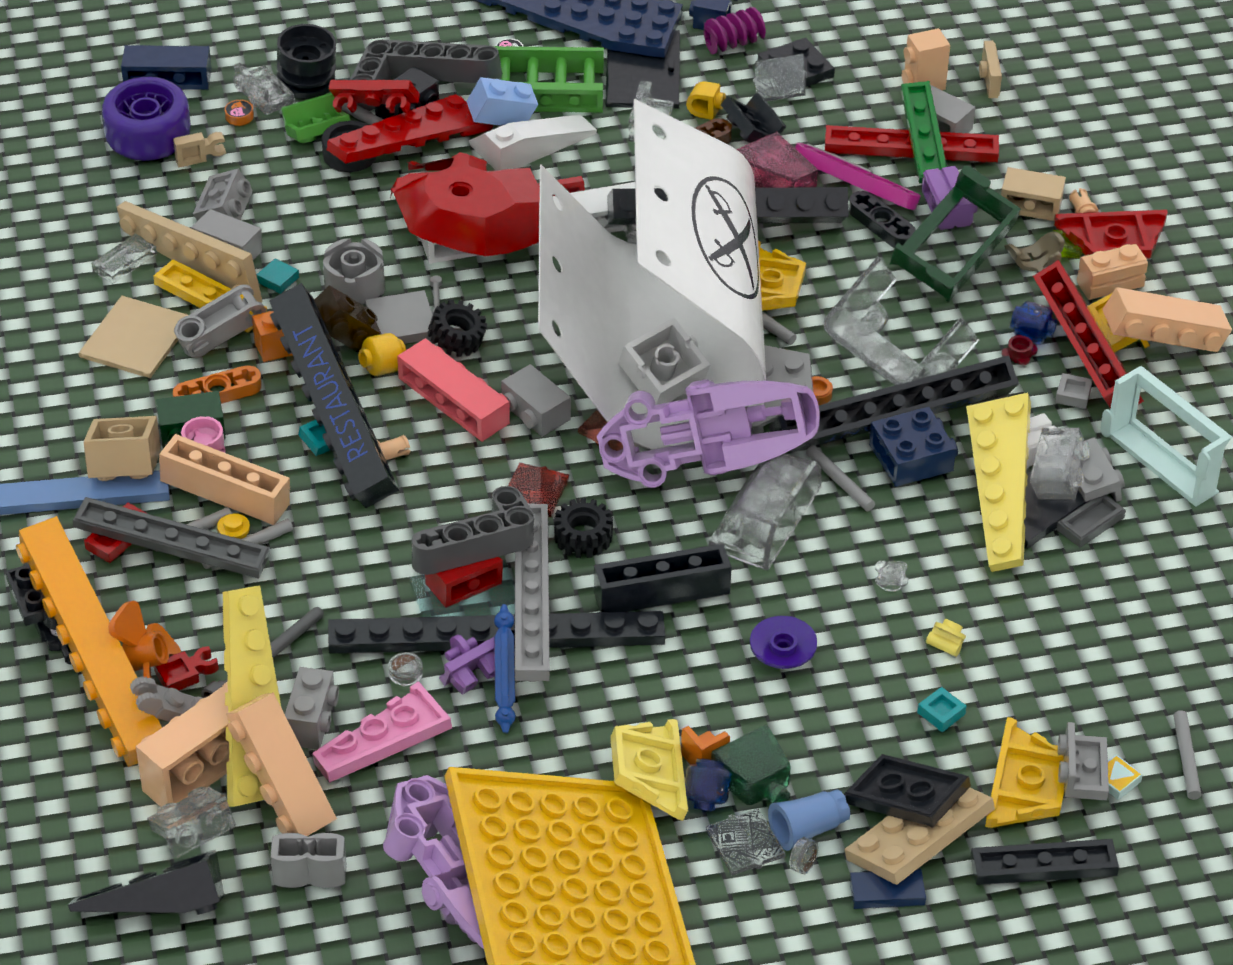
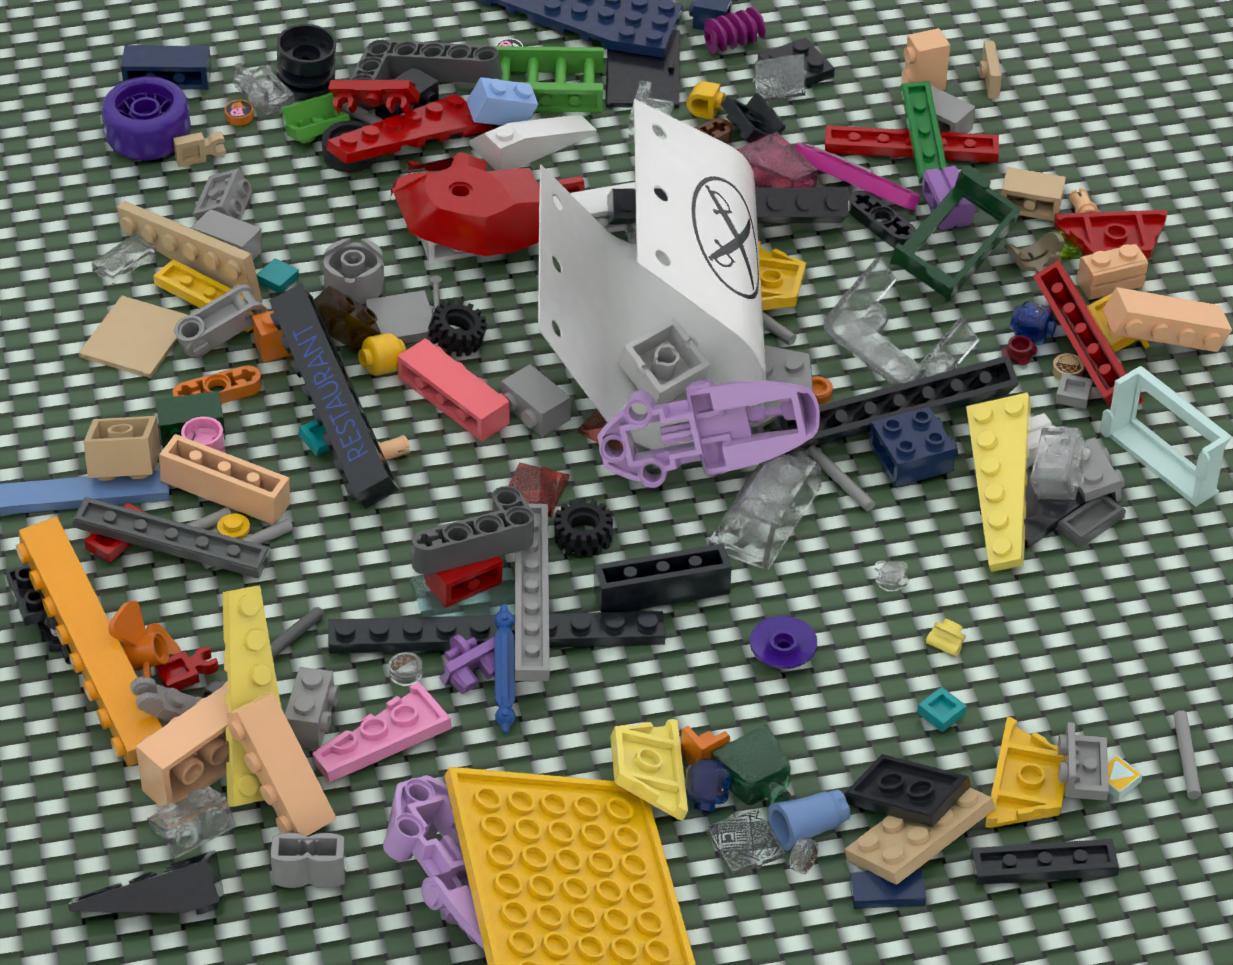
none -> tan tile [1052,353,1084,380]

